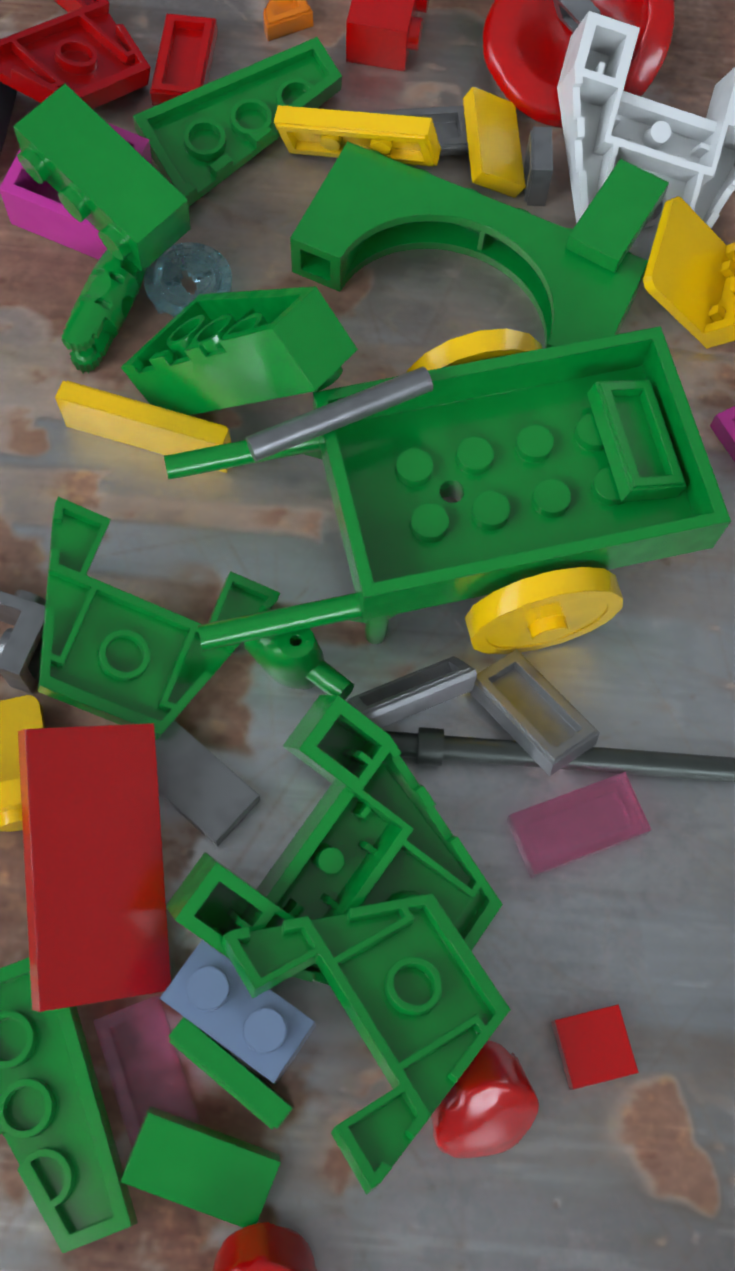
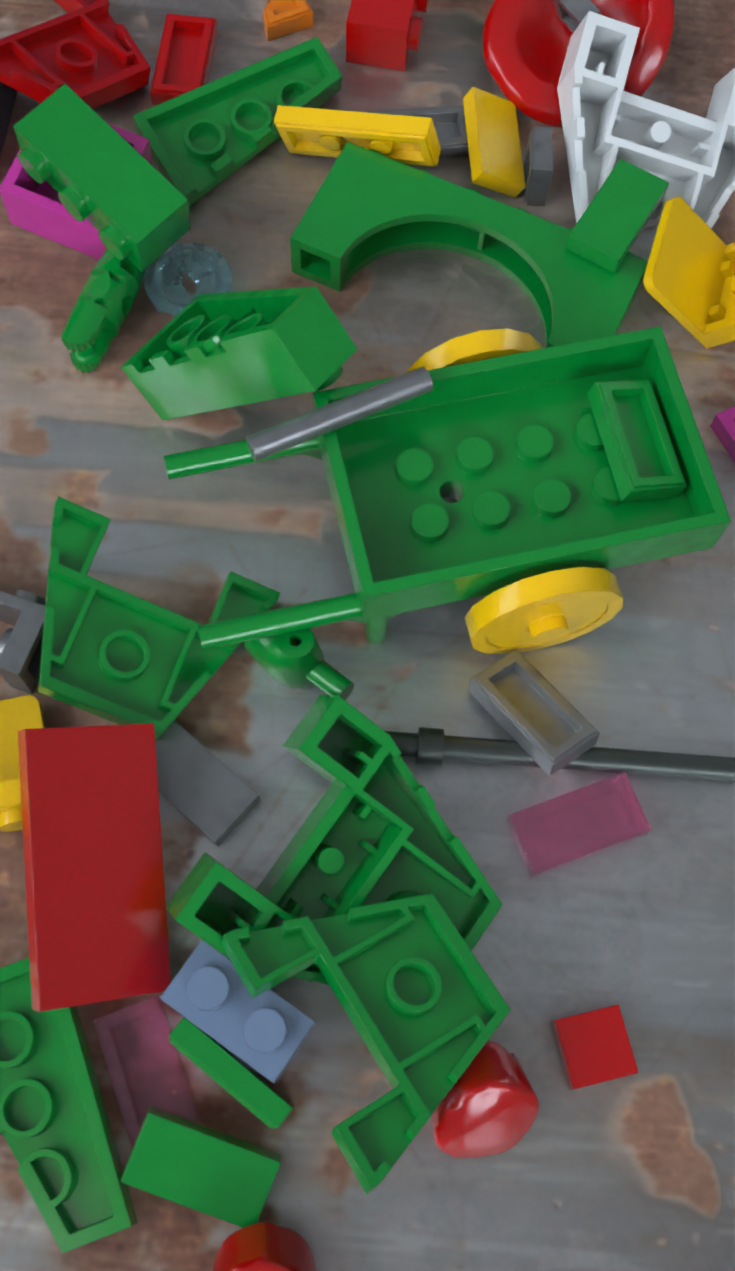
yellow tile [55,380,231,473] -> none
flat silver tile [347,656,477,728] -> none

